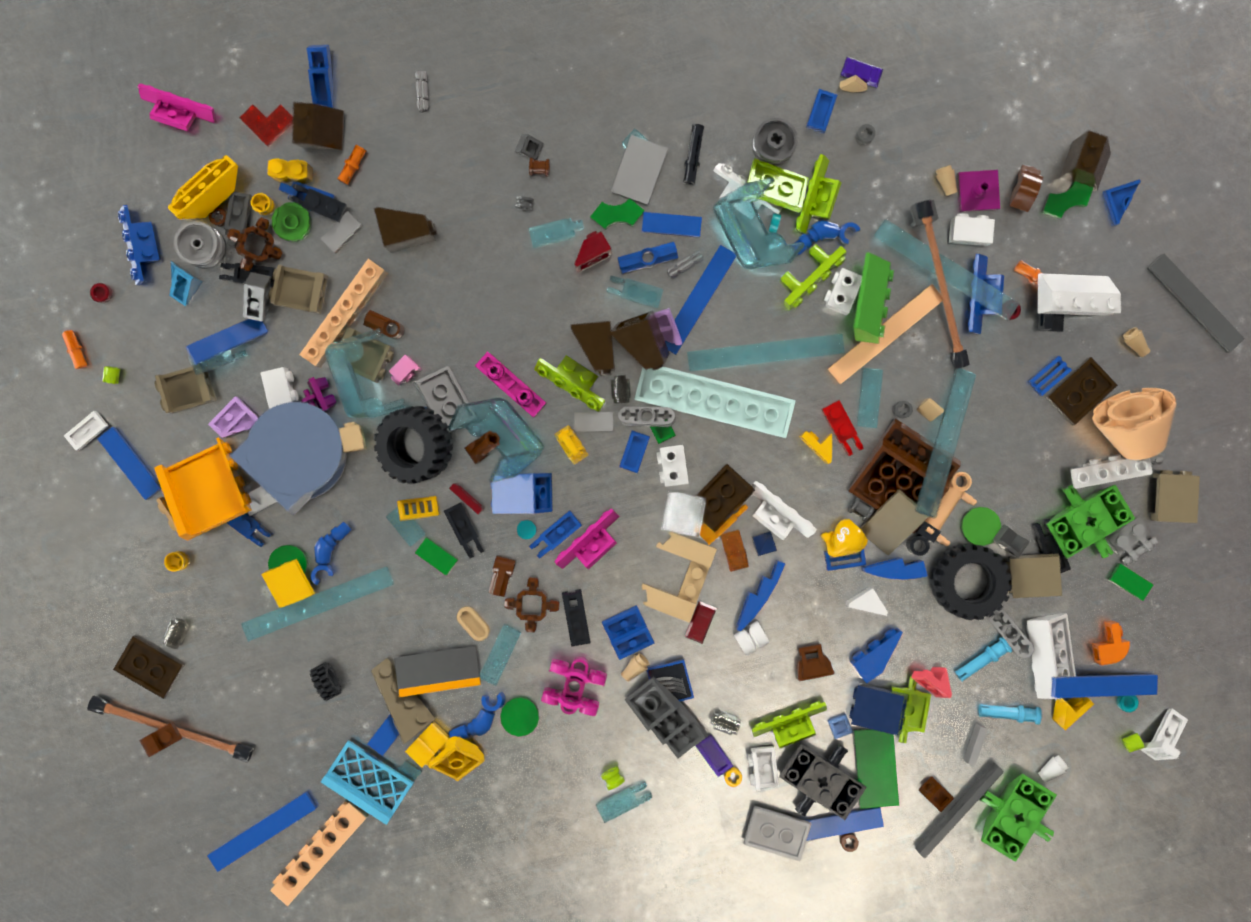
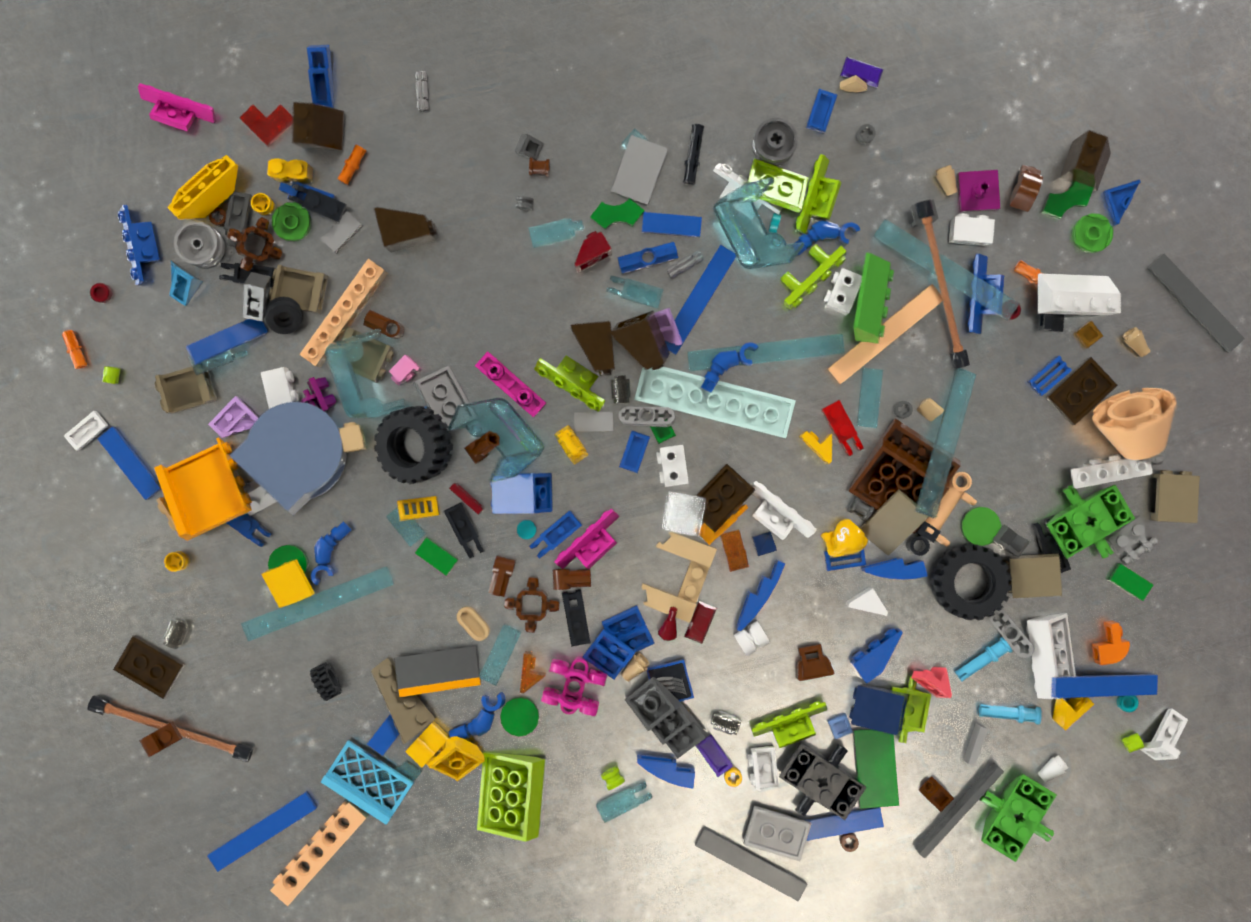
none -> black tyre [265,297,302,334]
none -> lime slope [477,752,545,842]
none -> clear orange slope [520,651,546,693]
none -> reddish brown piece [552,569,591,590]
none -> blue slope [582,629,636,680]
none -> blue slope [637,754,695,789]
none -> dark red cone [658,607,678,641]
none -> tile [695,827,808,902]
none -> blue piece [701,342,759,393]
none -> bright green tile [1072,213,1114,253]
none -> pearl gold tile [1074,321,1103,348]

